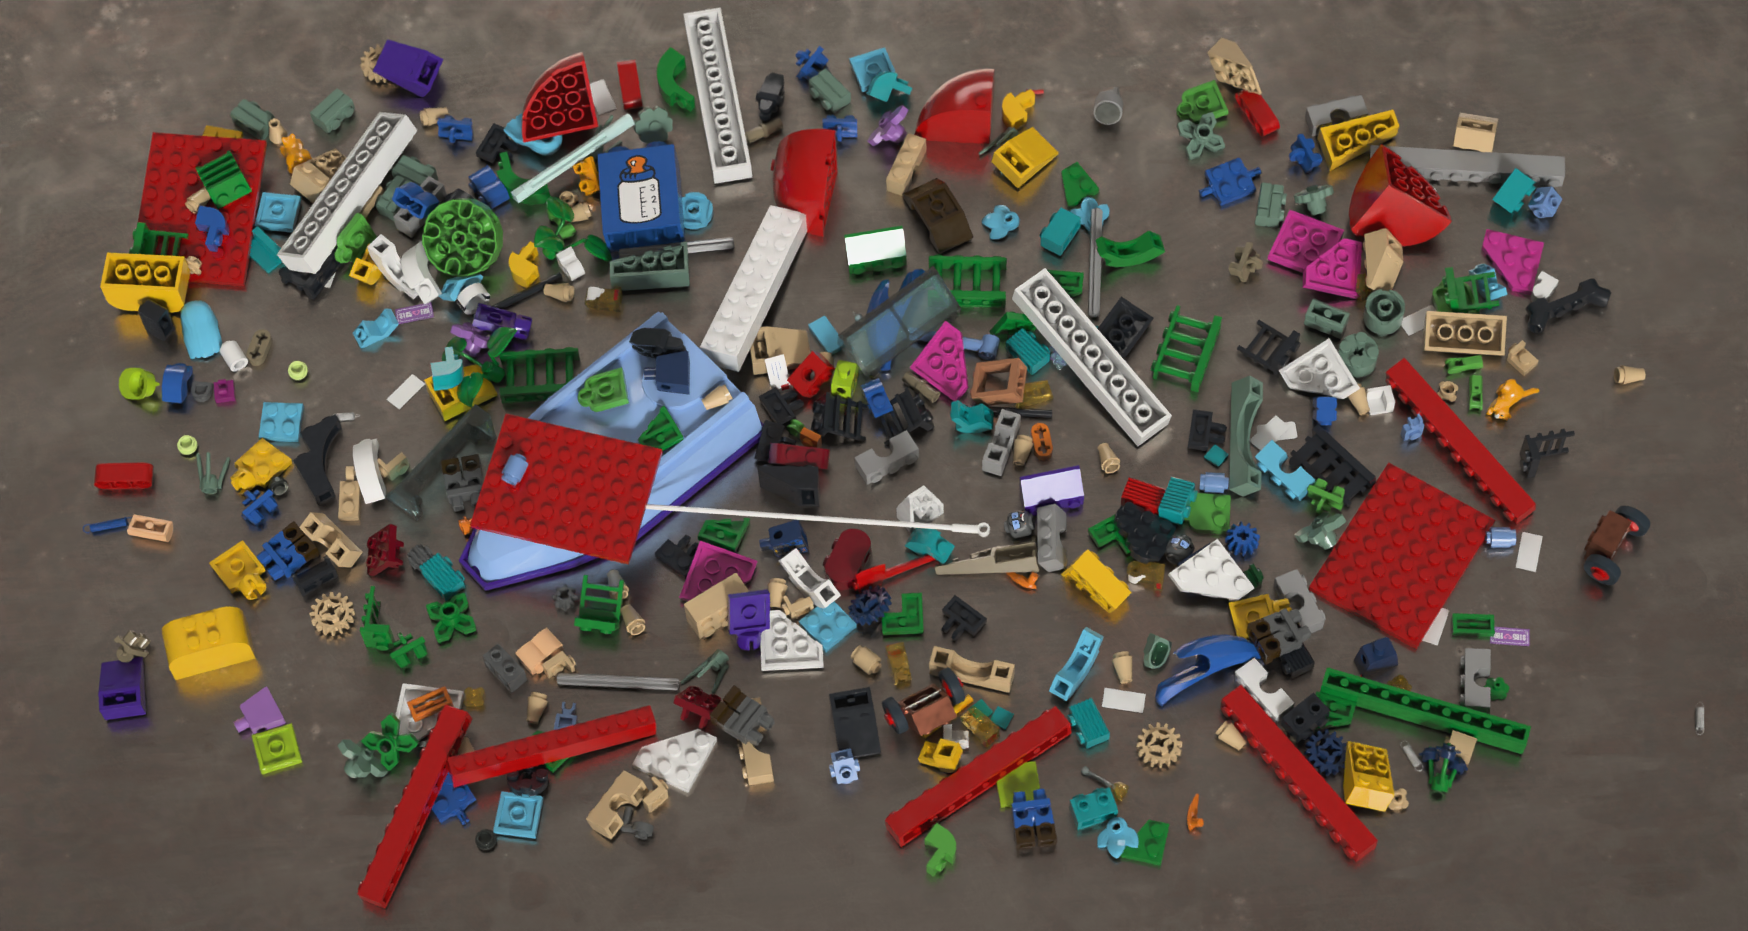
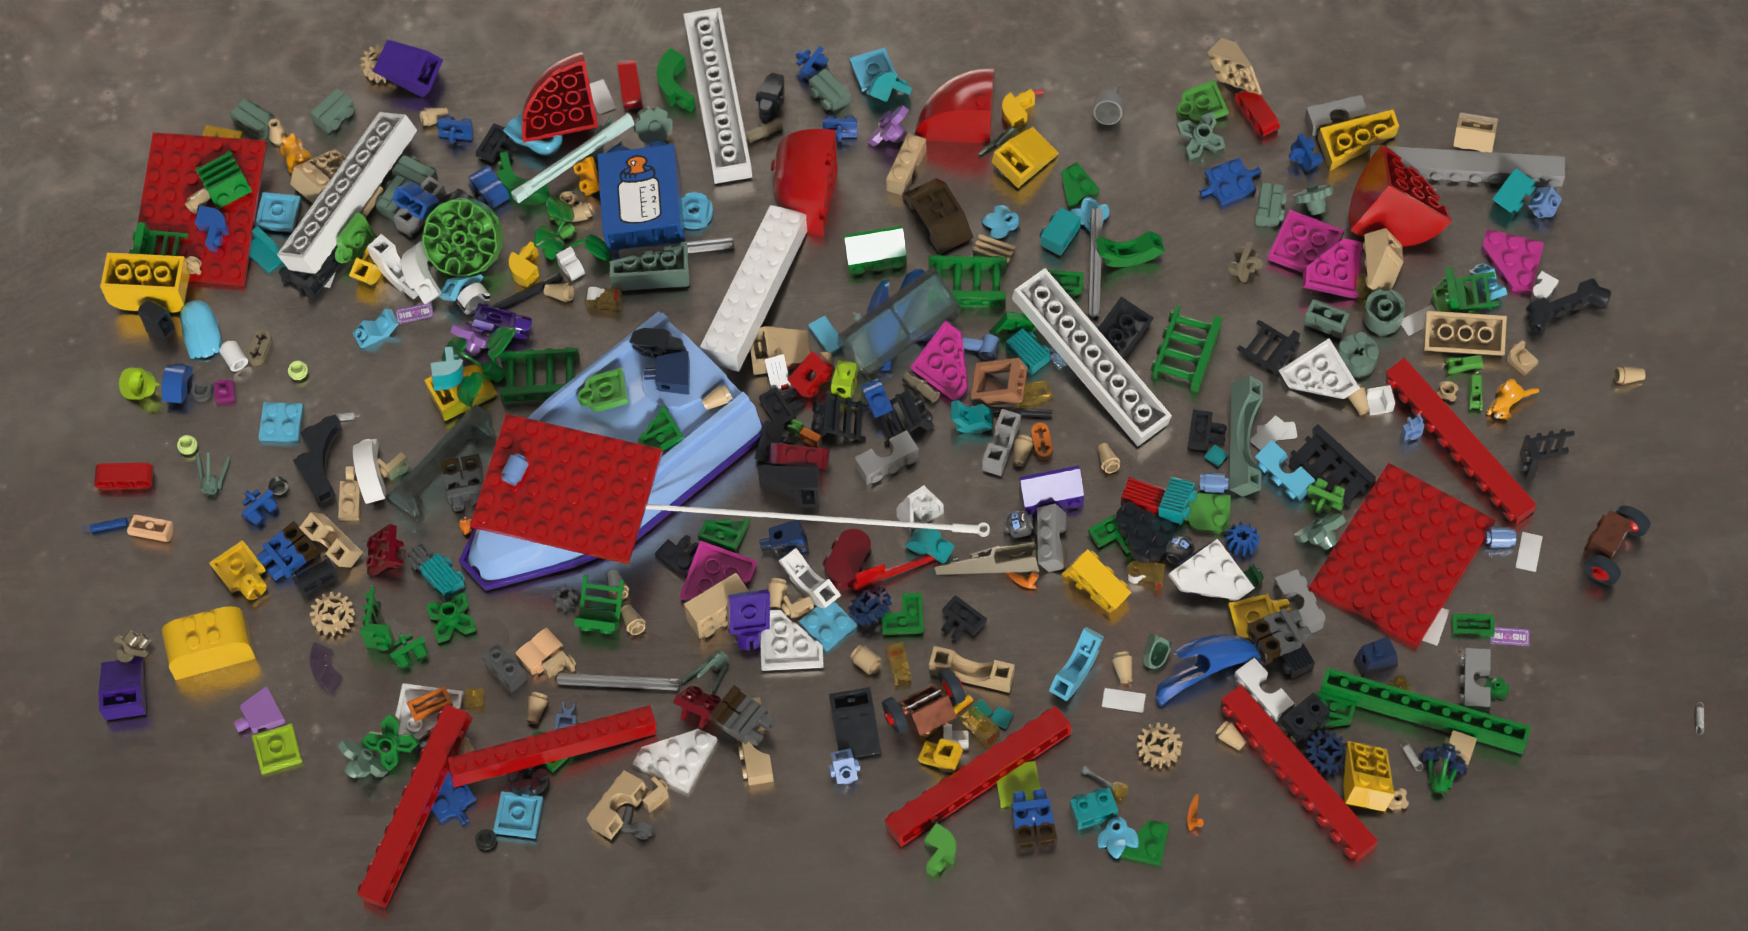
yellow plate [230,438,292,494] -> none
white sticker [387,374,425,409] -> none
teal brick [1067,698,1110,749] -> none
blue brick [1313,397,1337,425] -> none
none -> clear purple tile [310,642,342,695]
none -> tan tile [972,234,1016,266]

